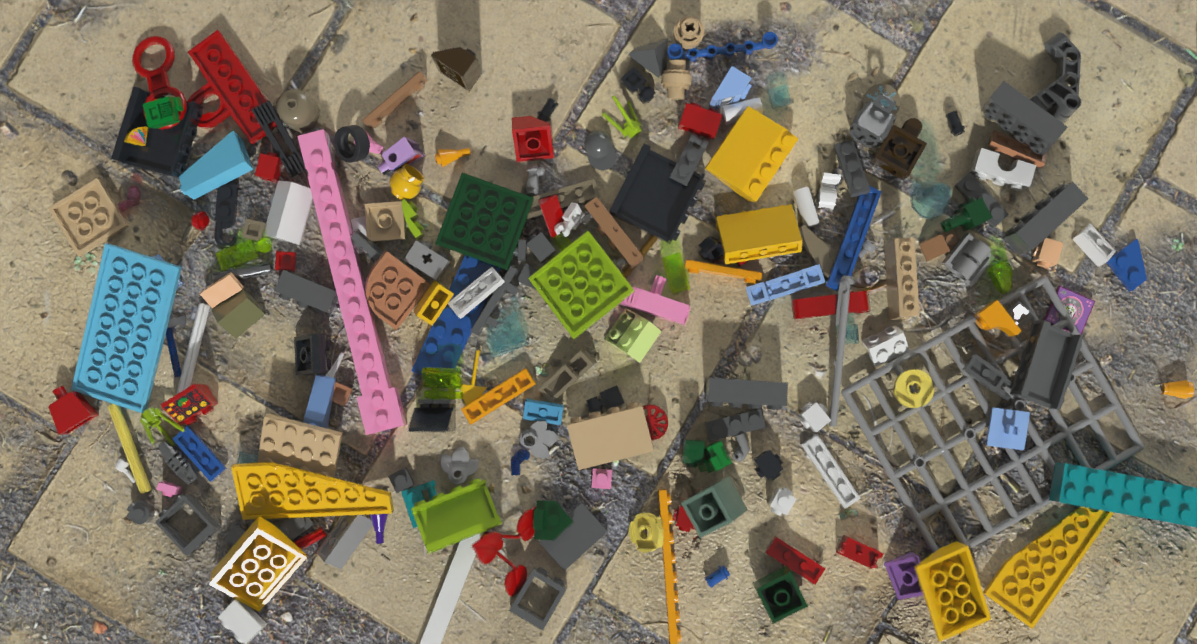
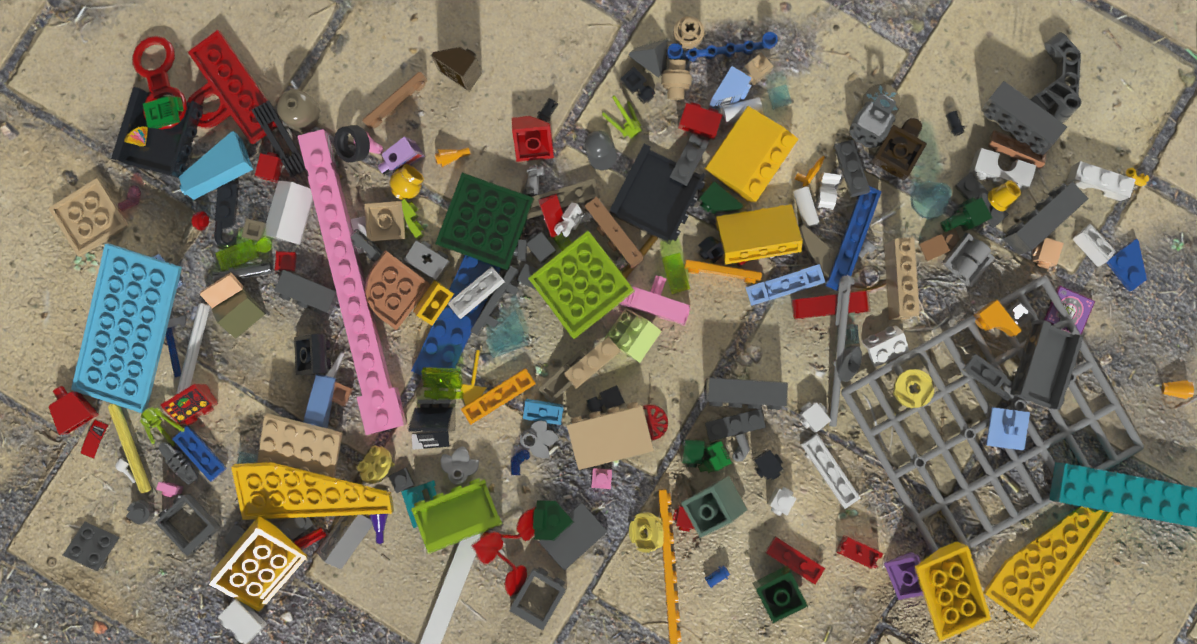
clear neon green rock [987,259,1013,294] -> none
none -> dark grey hinge [62,522,120,572]
none -> red sticker [81,420,108,459]
none -> light yellow plate [357,445,395,484]
none -> sticker [412,432,449,449]
none -> tan plate [564,336,621,389]
none -> dark green slope [698,181,744,214]
none -> tan brick [742,52,774,85]
none -> light orange bar [795,156,825,187]
none -> dark grey cap [838,346,862,382]
none -> yellow piece [988,180,1021,211]
none -> white arch [1066,161,1136,201]
none -> yellow arm [1126,168,1149,187]

